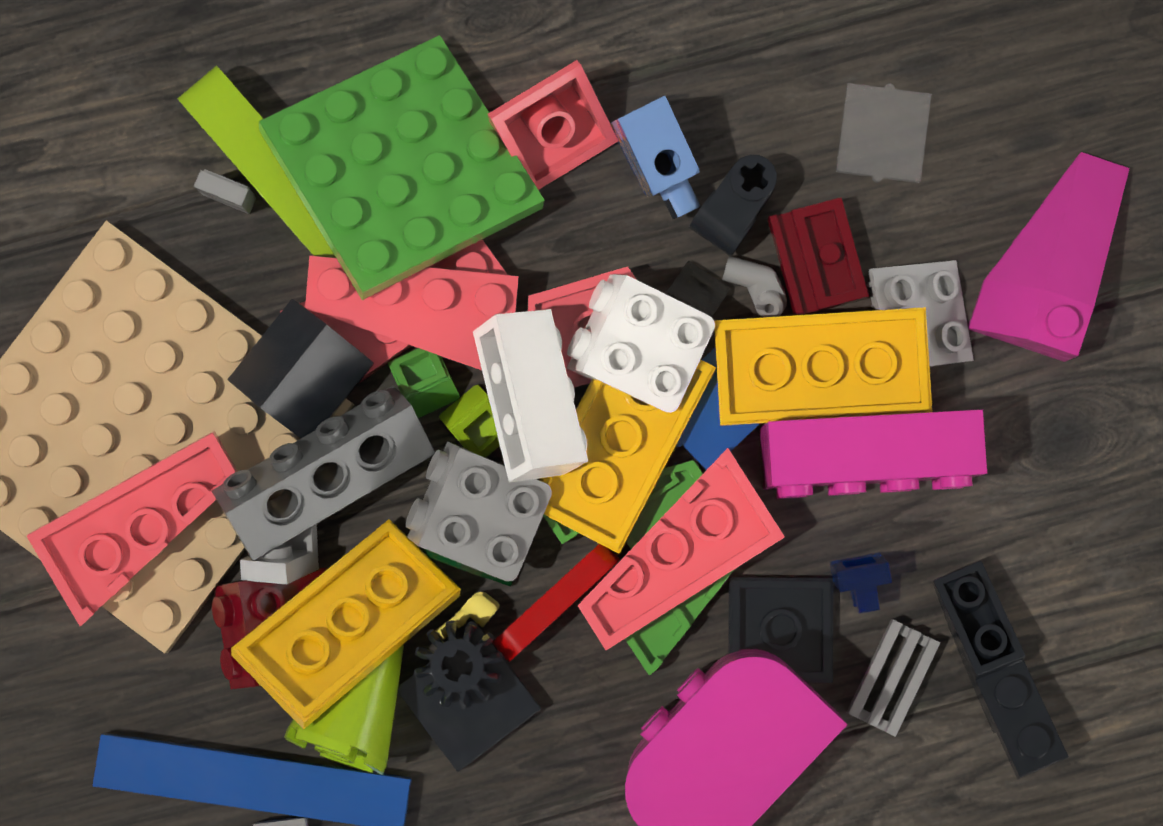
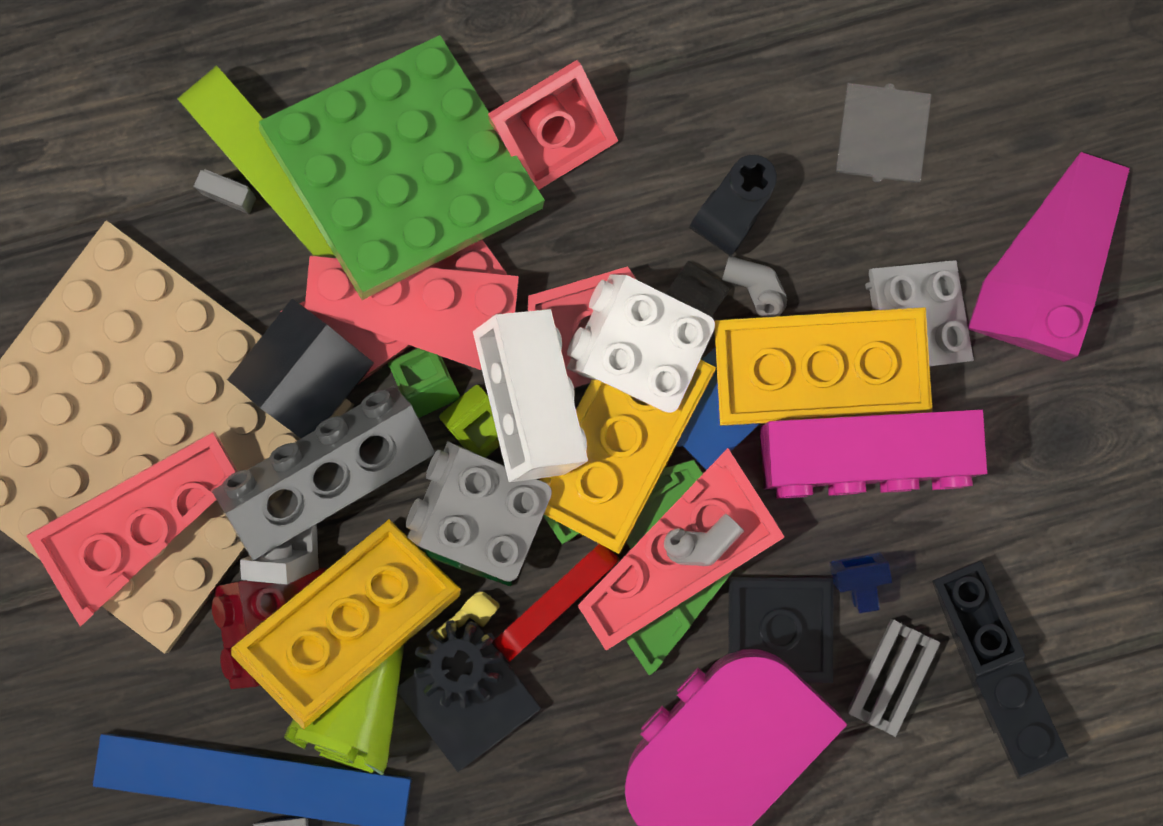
medium blue torso [610,96,700,219] -> none
dark red plate [768,197,869,316] -> none
none -> light grey arm [664,513,744,566]

